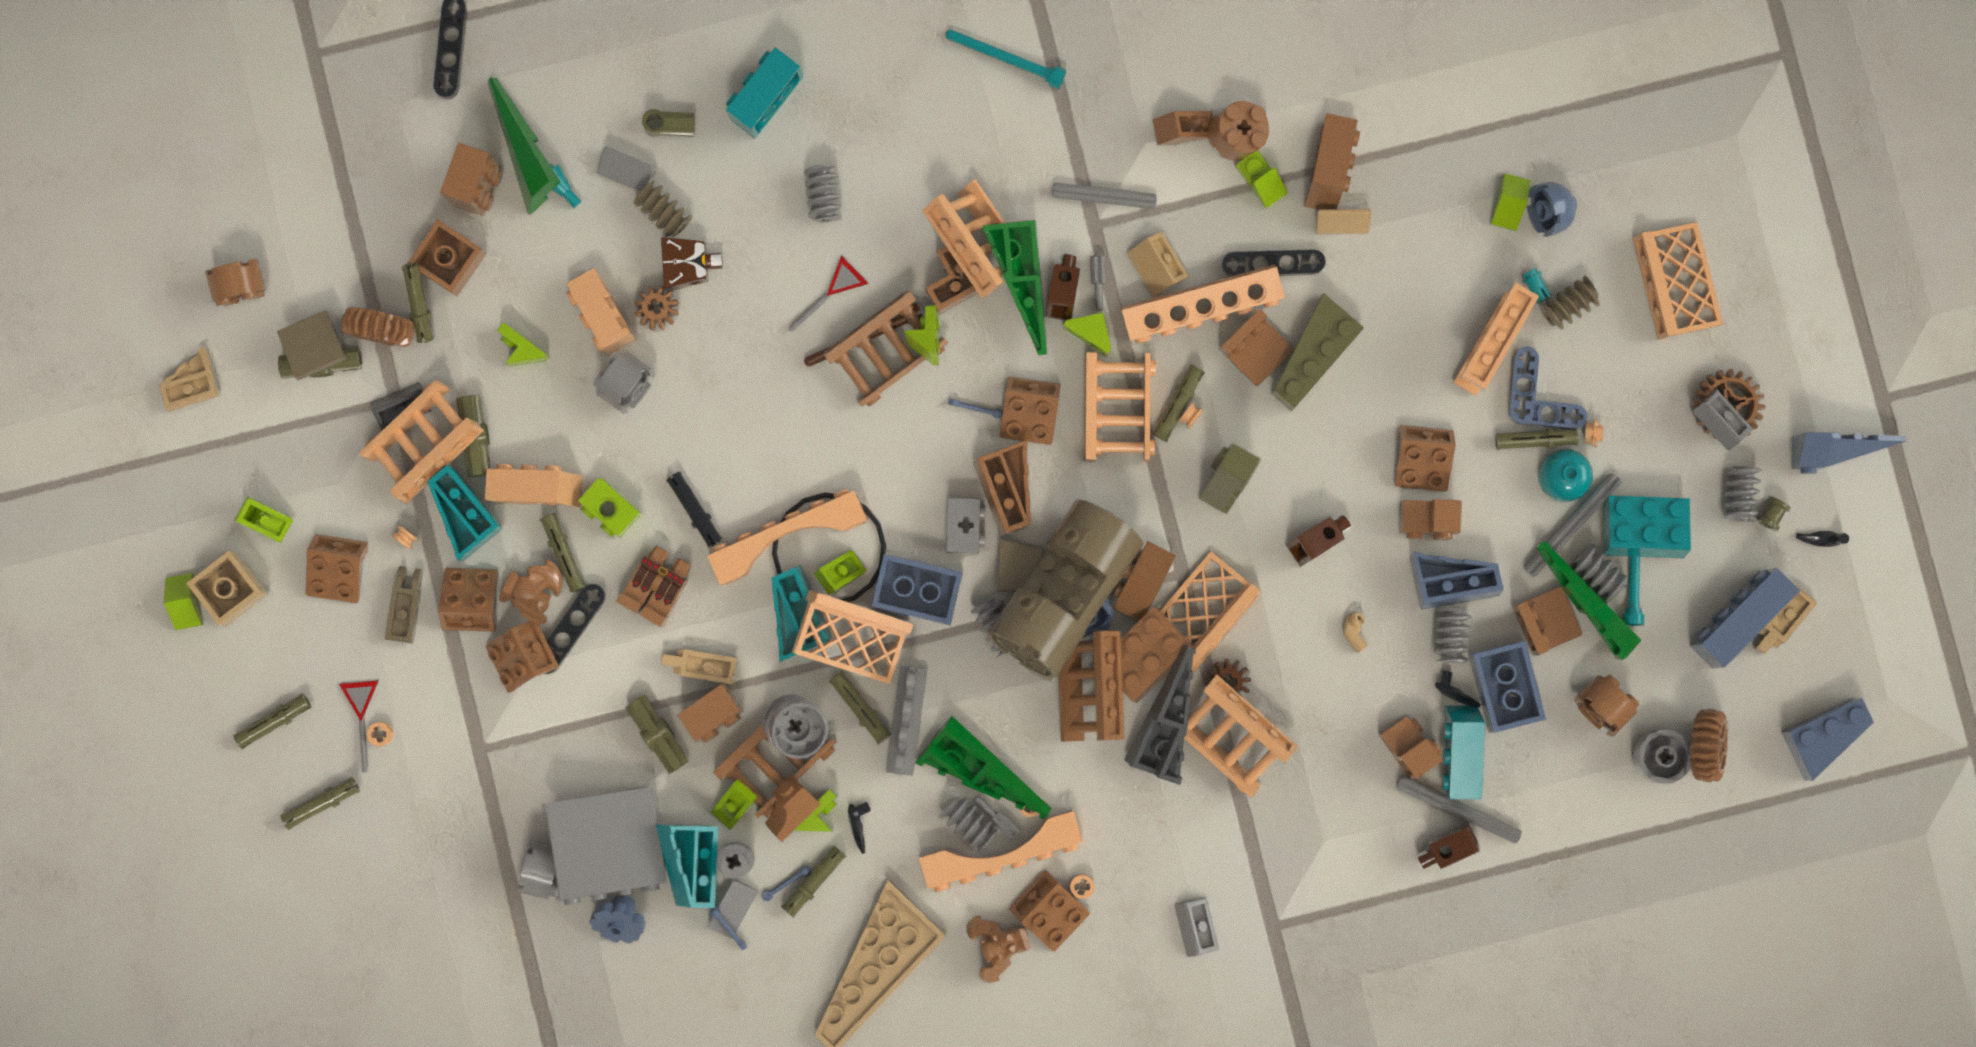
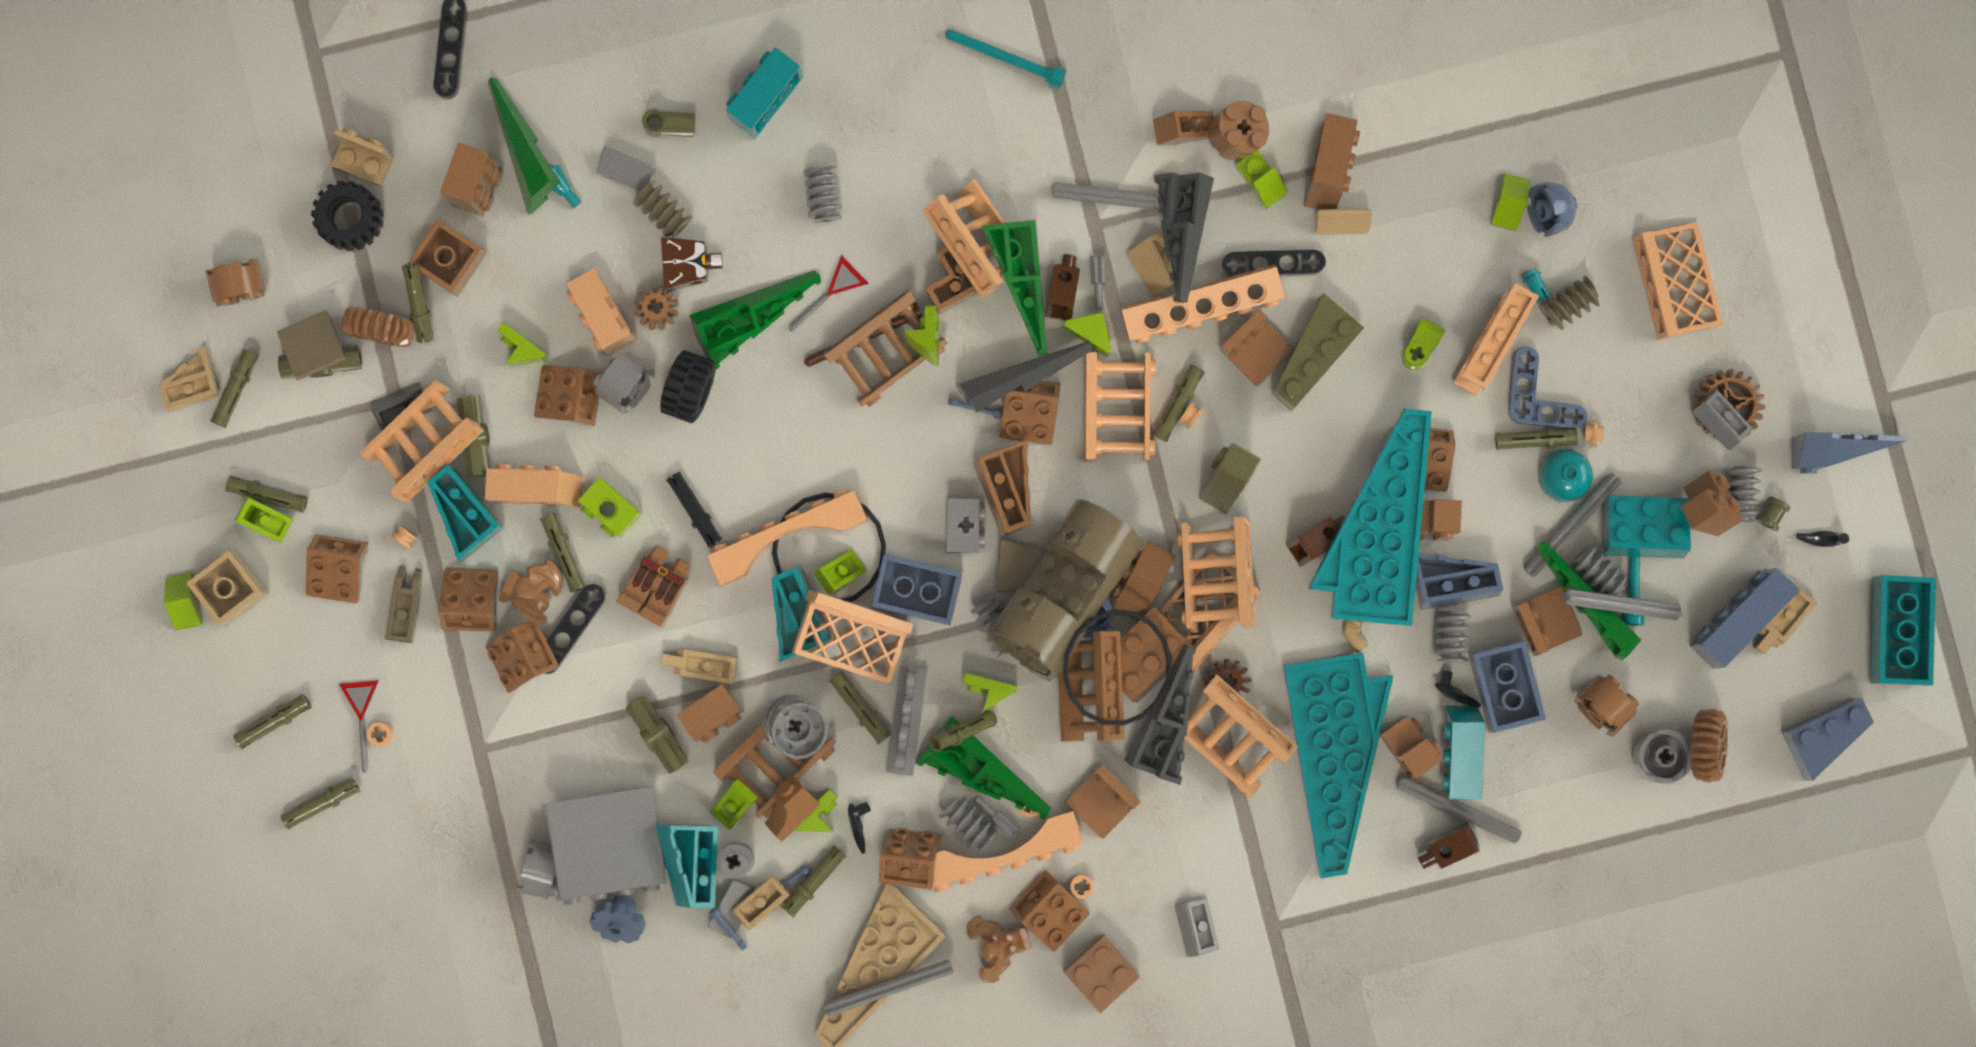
none -> olive pin [210,349,259,428]
none -> olive pin [225,475,308,513]
none -> black tyre [311,181,384,251]
none -> tan bracket [331,128,394,187]
none -> medium nougat bracket [534,365,599,426]
none -> black tyre [660,350,716,424]
none -> green wedge [689,270,821,369]
none -> tan slope [732,875,792,930]
none -> light grey axle [824,960,953,1016]
none -> medium nougat bracket [879,828,942,890]
none -> olive pin [929,710,997,752]
none -> dark grey wedge [956,341,1093,413]
none -> lime slope [963,673,1017,711]
none -> black piece [1063,610,1172,726]
none -> medium nougat brick [1063,935,1140,1013]
none -> medium nougat bracket [1065,763,1141,839]
none -> dark grey wedge [1154,173,1214,303]
none -> light nougat fence [1178,517,1255,633]
none -> teal wing [1283,653,1393,879]
none -> teal wing [1308,409,1432,626]
none -> lime piece [1402,317,1446,370]
none -> light grey axle [1563,589,1682,620]
none -> medium nougat brick [1681,471,1744,537]
none -> teal brick [1870,575,1936,686]

